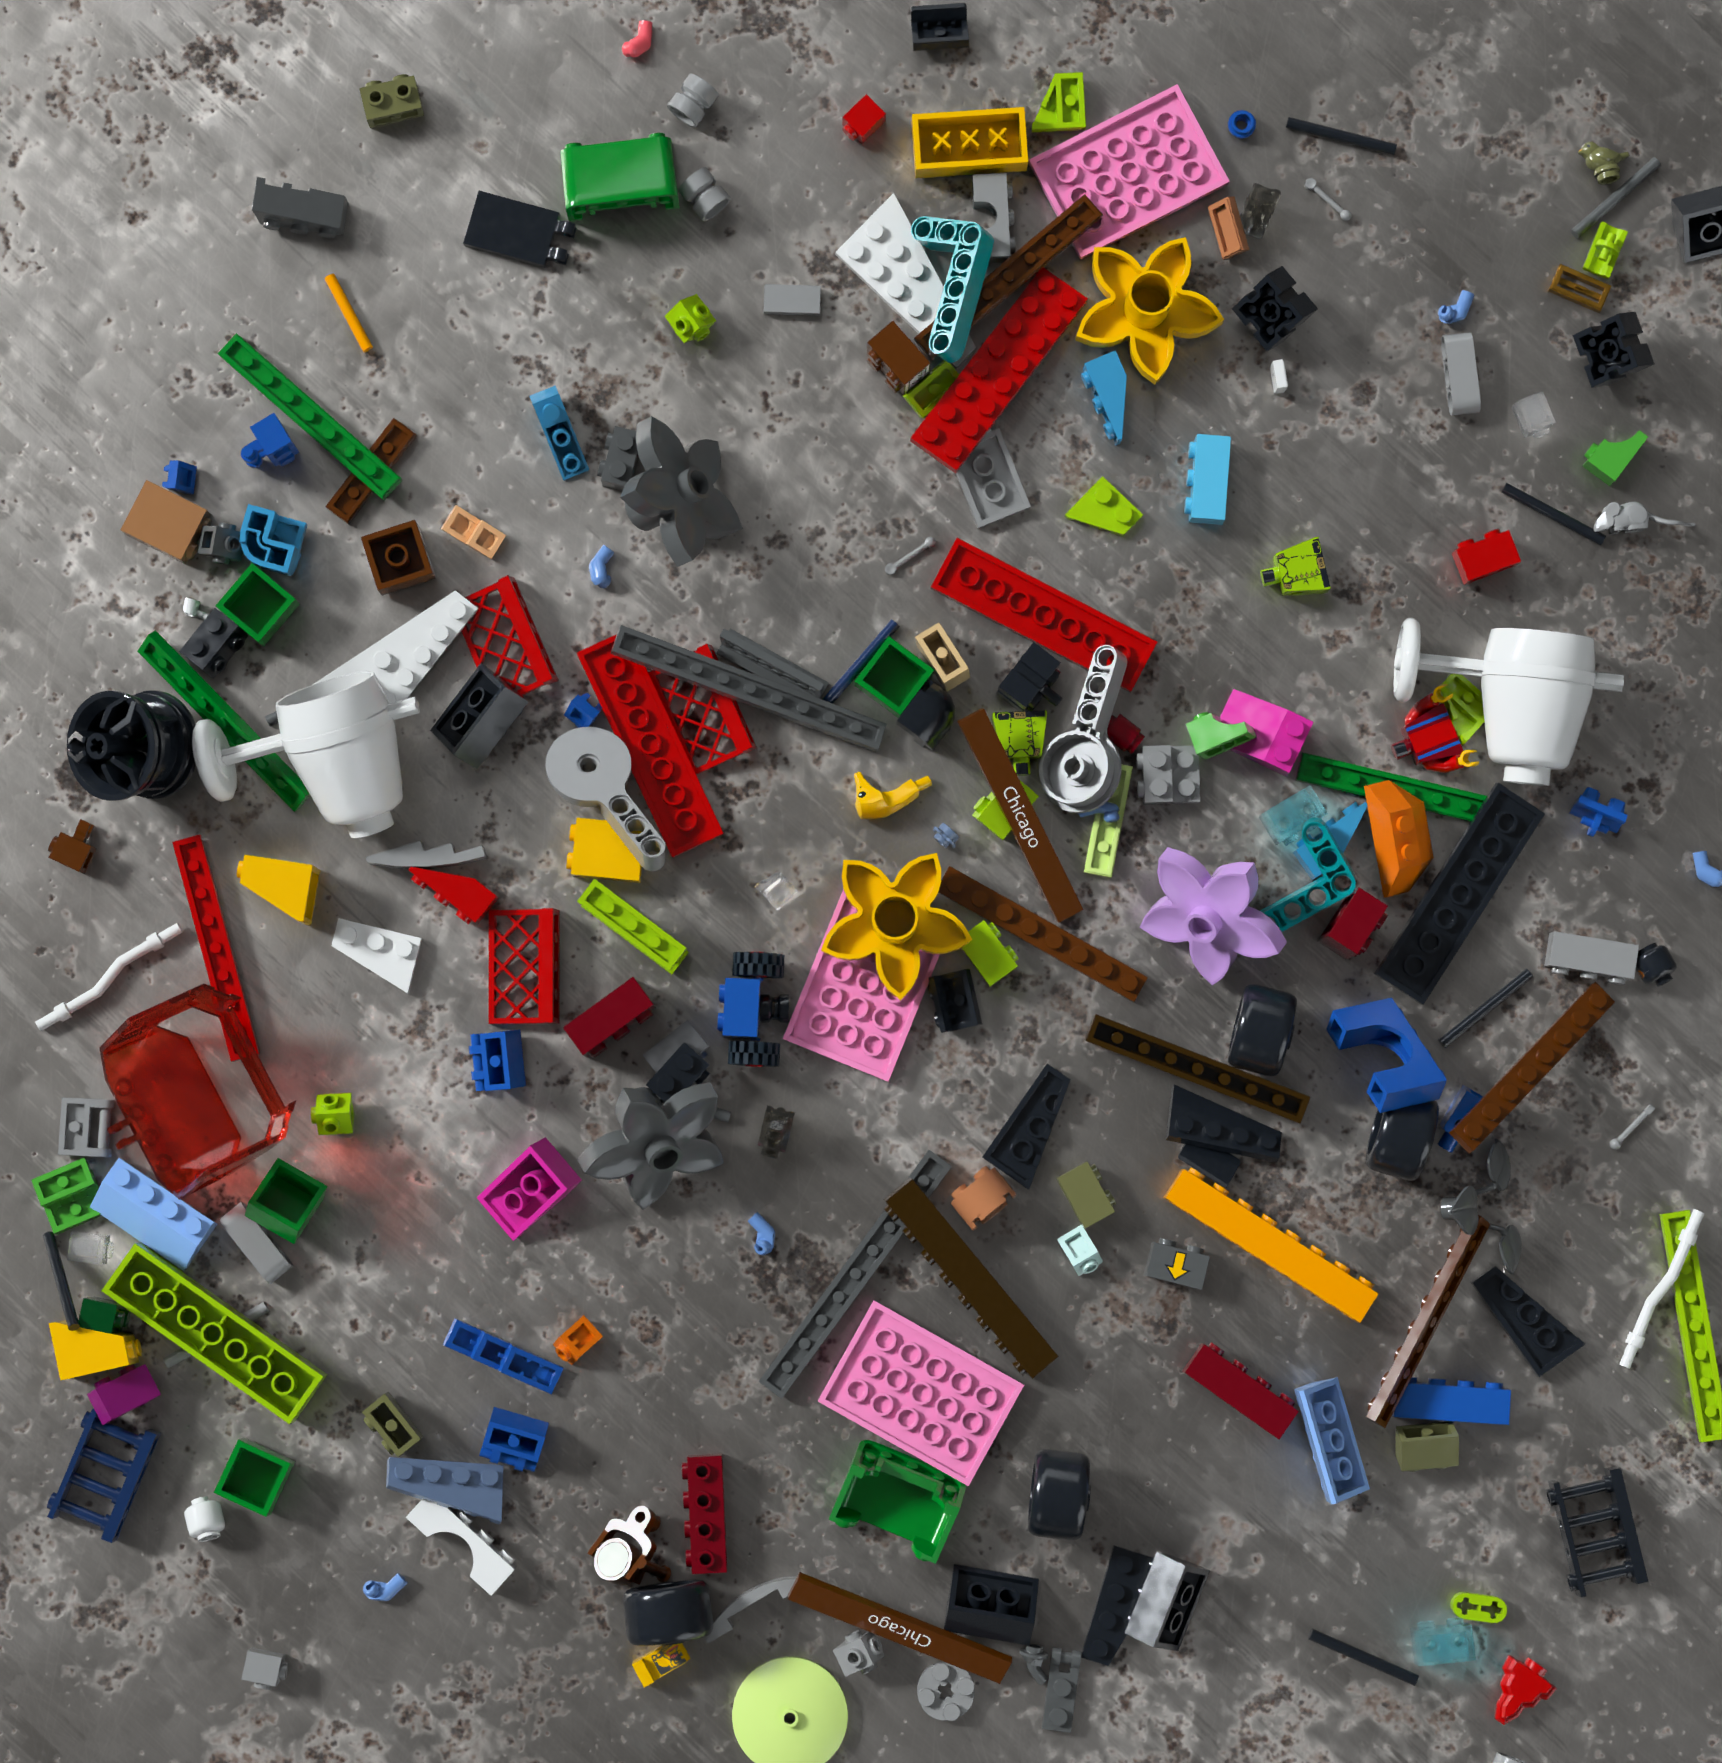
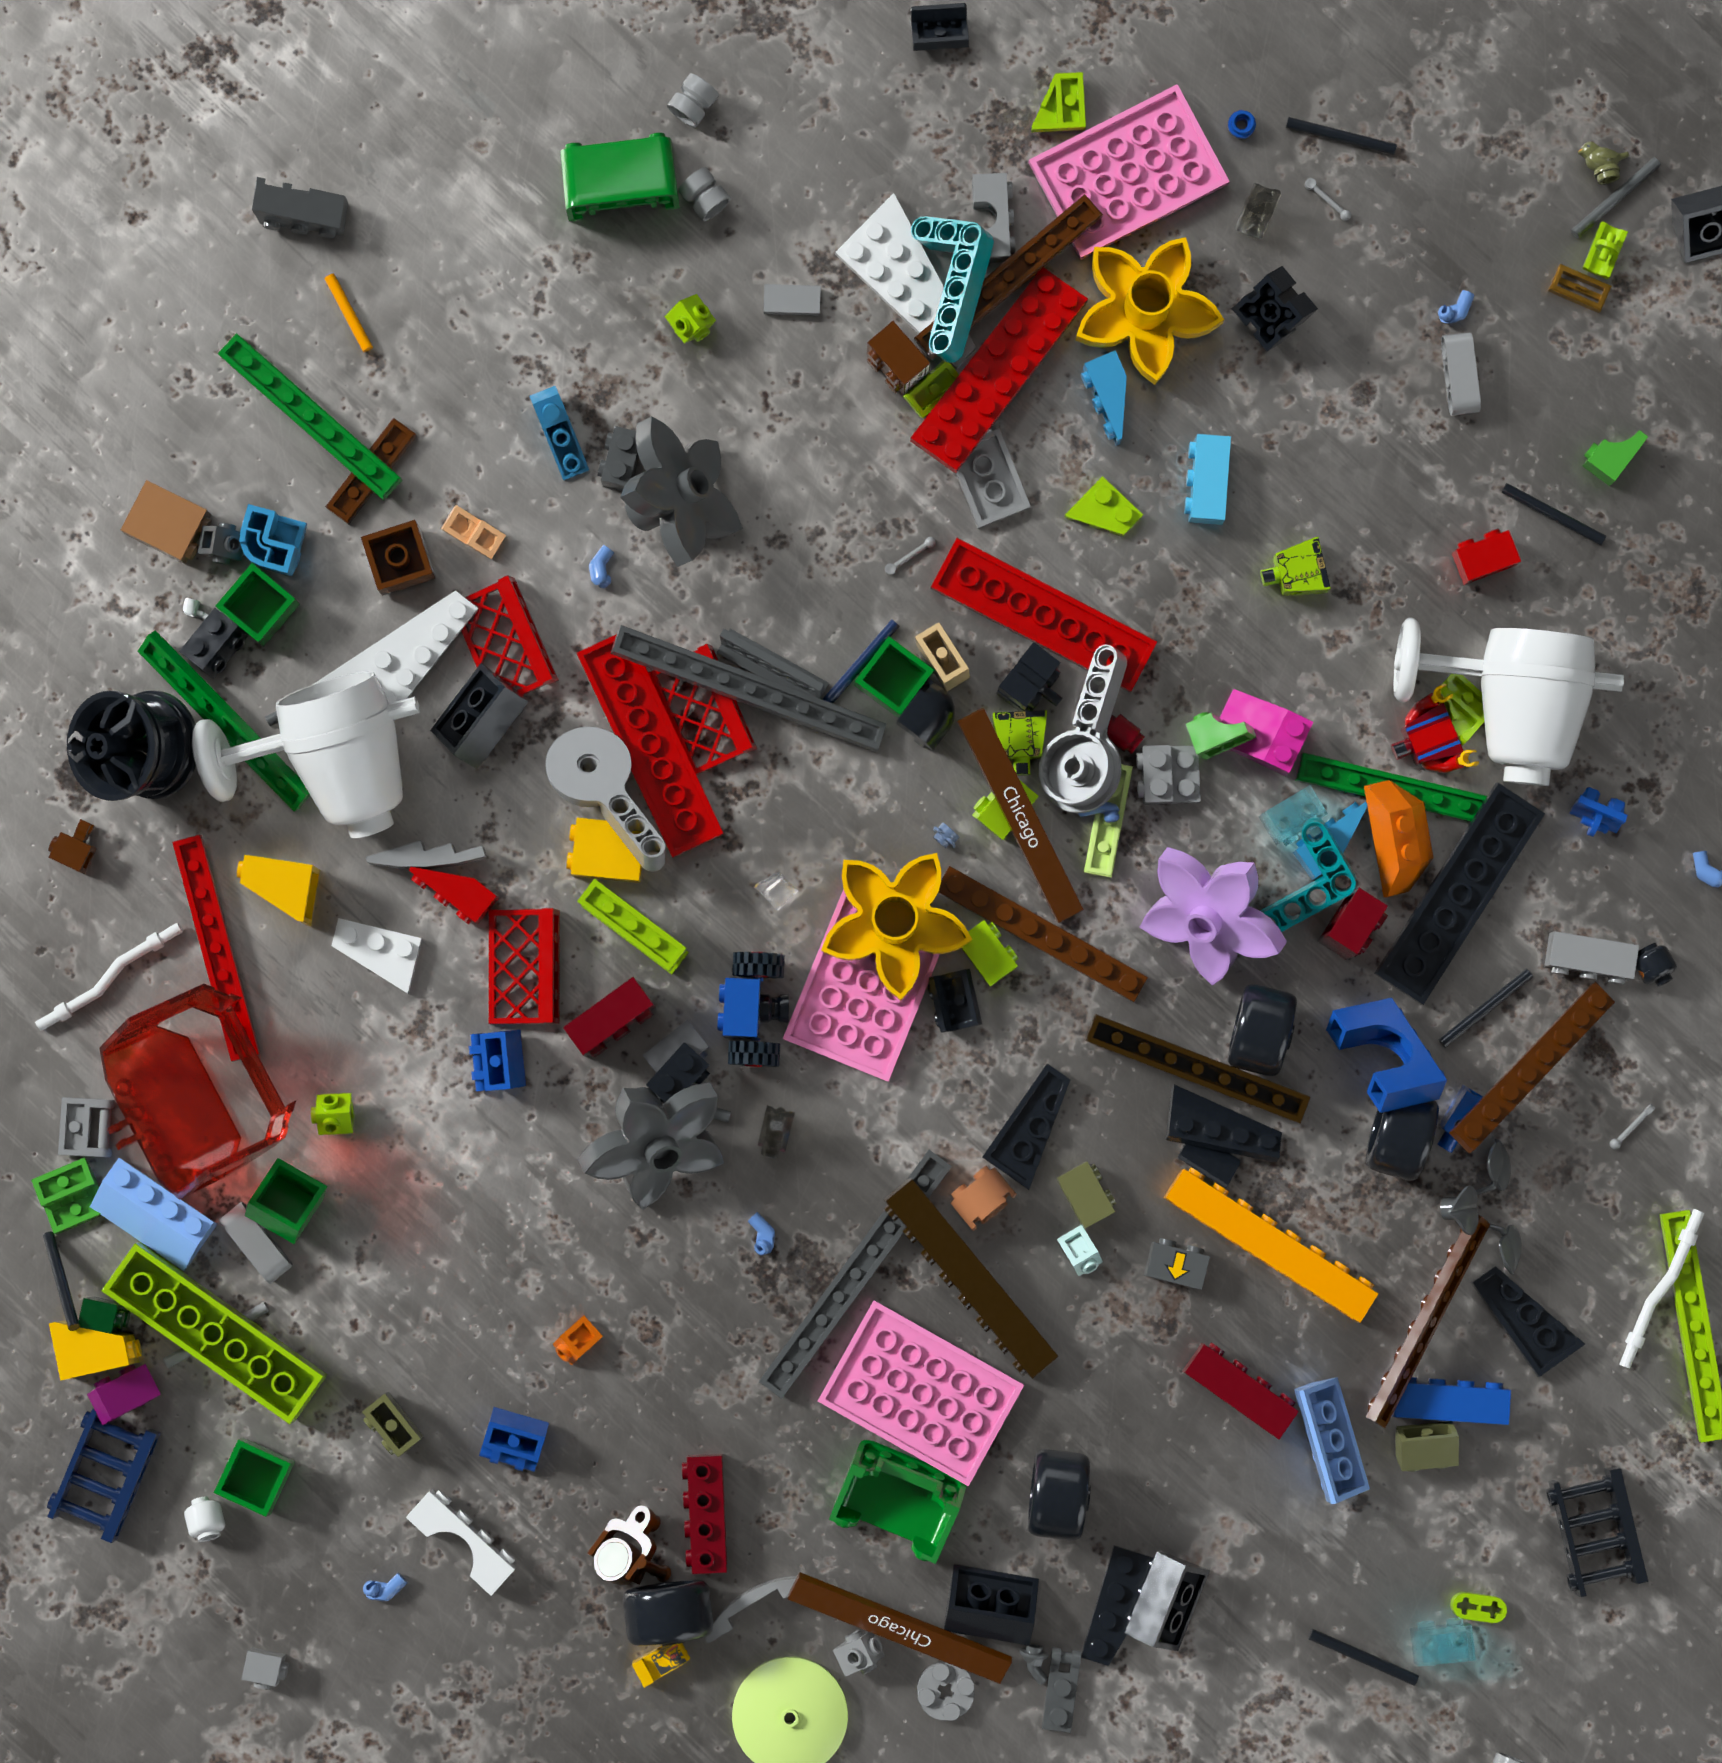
clear brick [67,1231,114,1264] -> none
blue tile [162,460,197,494] -> none
blue brick [241,413,299,468] -> none
olive brick [359,74,424,128] -> none
sand blue wing [386,1457,503,1524] -> none
blue slope [443,1318,564,1394] -> none
black tile [463,190,577,268] -> none
dark pink slope [477,1137,582,1241] -> none
blue tile [564,693,602,728] -> none
coral arm [622,20,652,58] -> none
red brick [842,94,886,144] -> none
yellow animal [854,772,932,820] -> none
yellow brick [911,107,1028,178] -> none
nougat tile [1208,196,1249,260] -> none
white tile [1270,359,1288,394] -> none
red rock [1494,1655,1557,1725] -> none
clear brick [1512,391,1555,439] -> none
black brick [1572,312,1655,388] -> none
light grey animal [1594,502,1696,535] -> none

